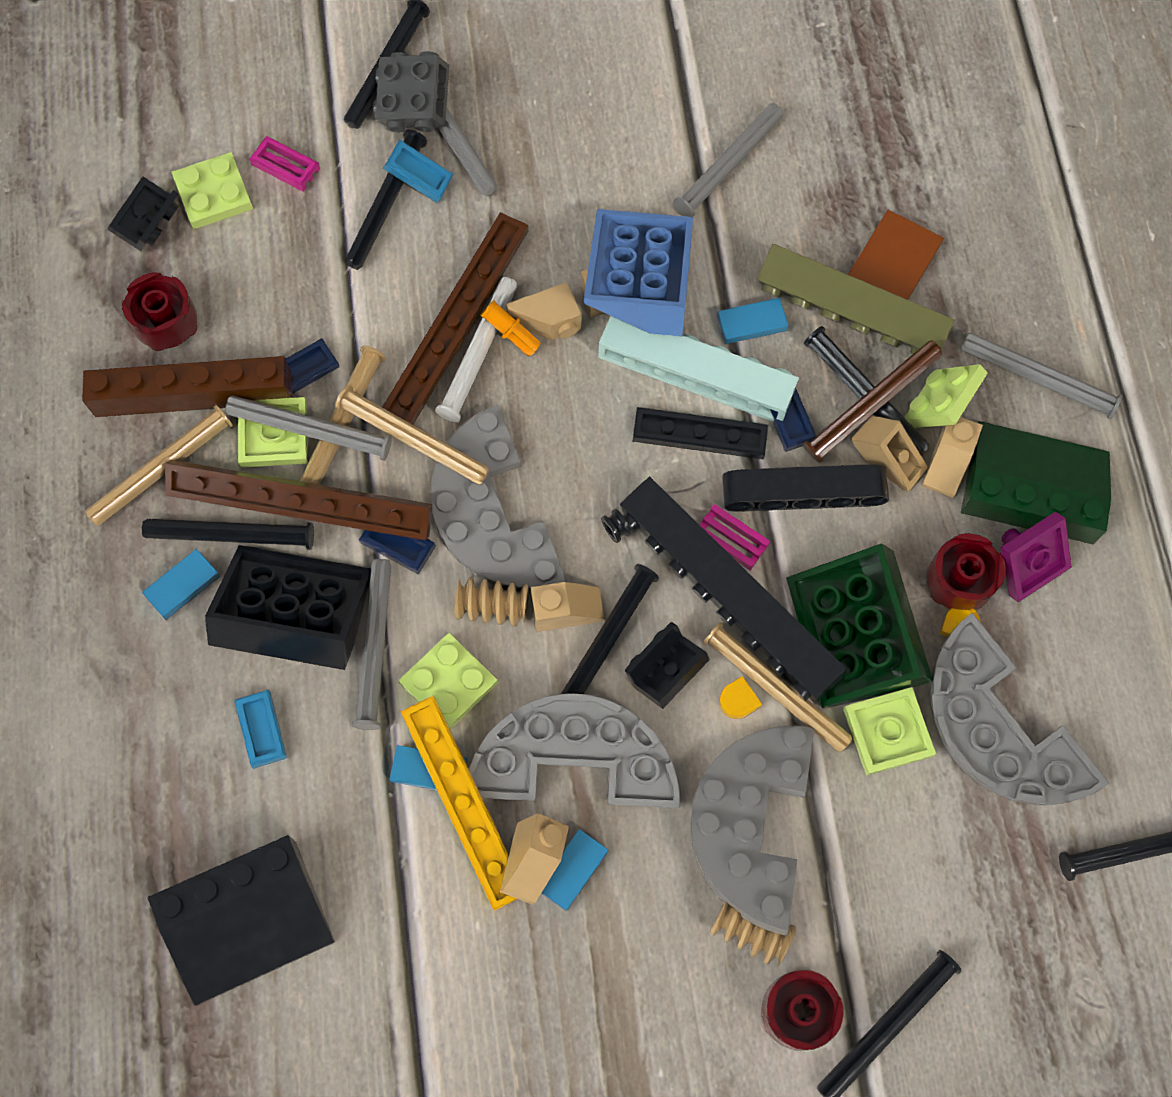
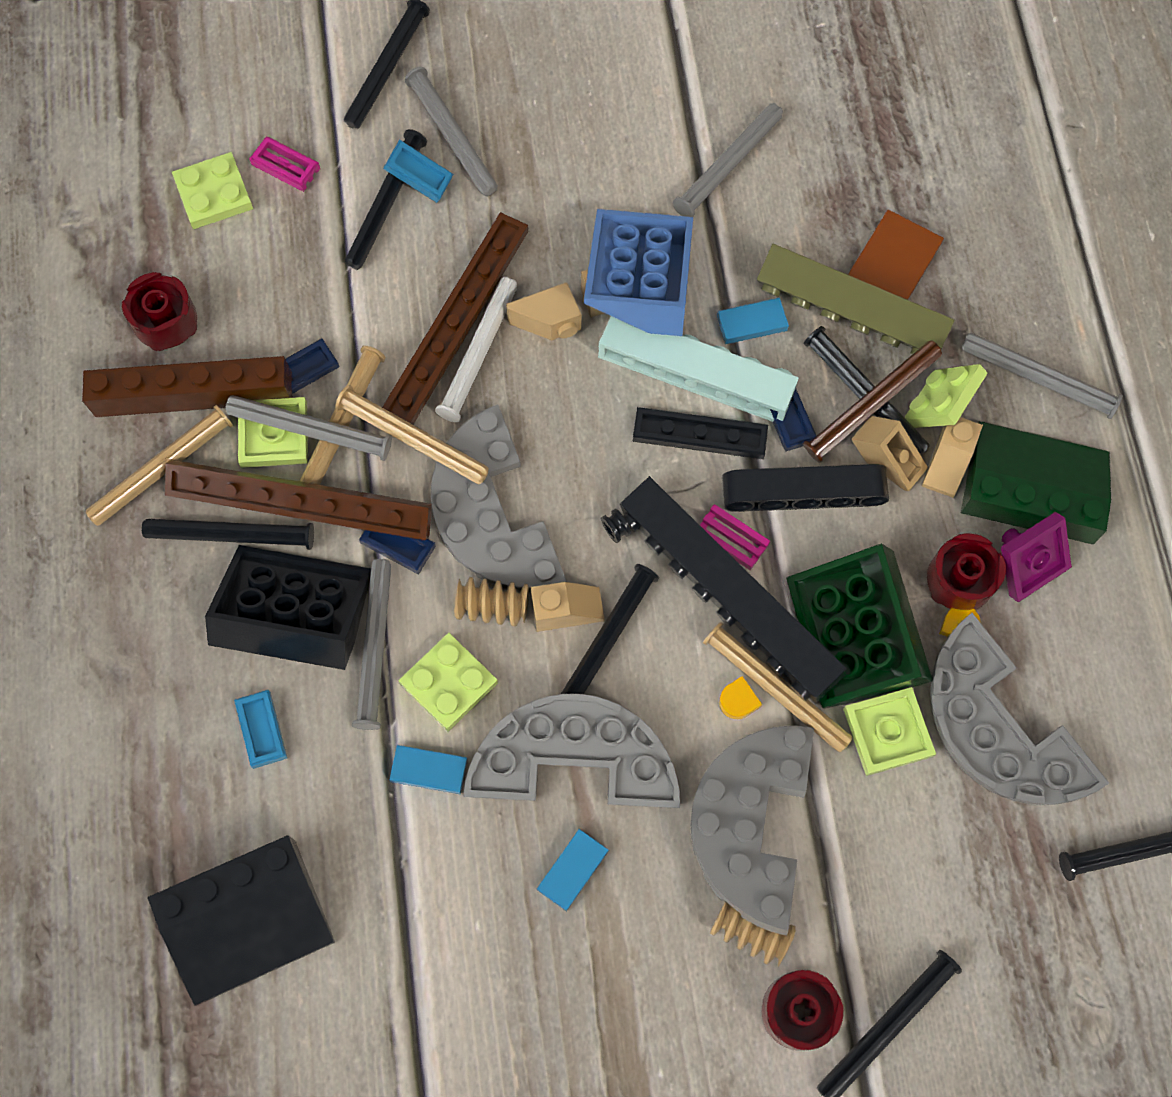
black bracket [107,176,179,251] -> none
dark azure tile [142,549,220,620] -> none
dark grey brick [373,51,449,132] -> none
yellow tile [400,696,517,911] -> none
light orange axle [480,300,541,356] -> none
tan slope [500,813,569,904] -> none
black bracket [625,622,710,709] -> none

